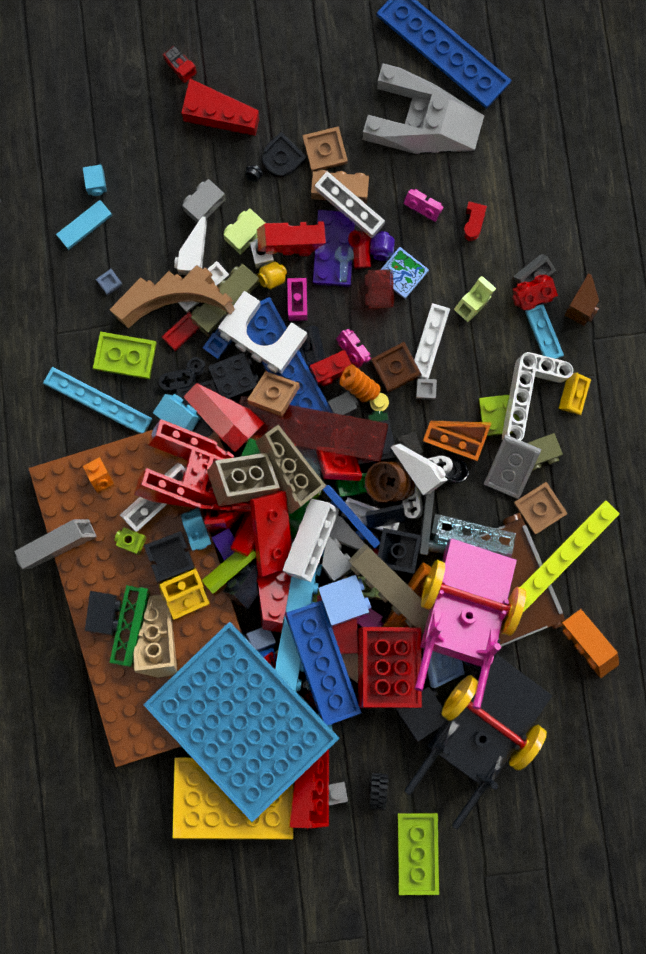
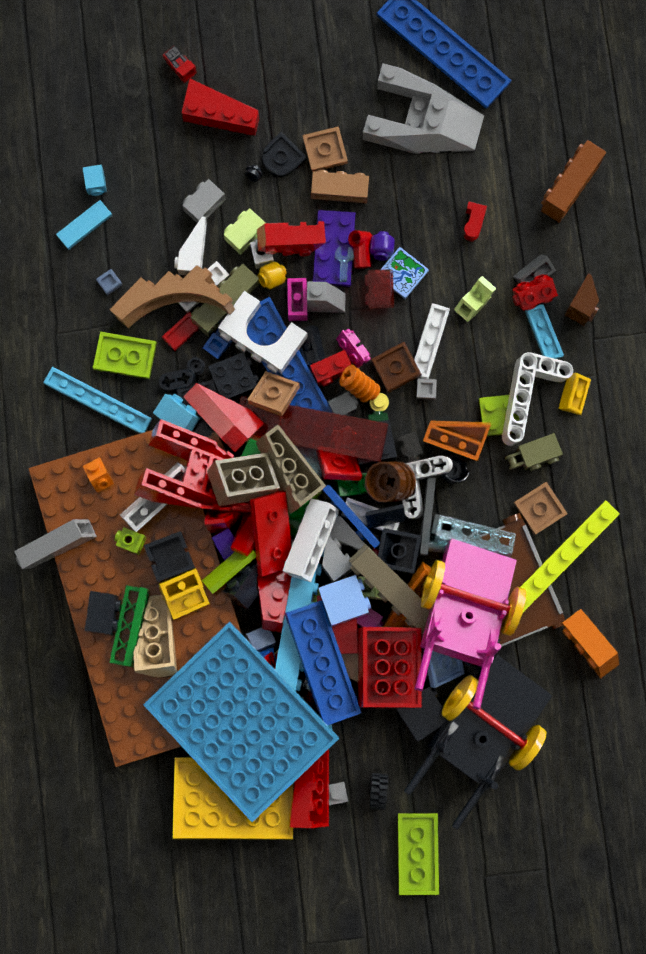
medium azure brick [180,508,211,551] -> none
white brick [315,172,385,238] -> none
white slope [391,444,447,495] -> none
dark pink hinge [403,189,444,222] -> none
light grey tile [484,434,541,499] -> none
none -> light grey slope [307,281,346,313]
none -> dark orange brick [541,140,606,223]

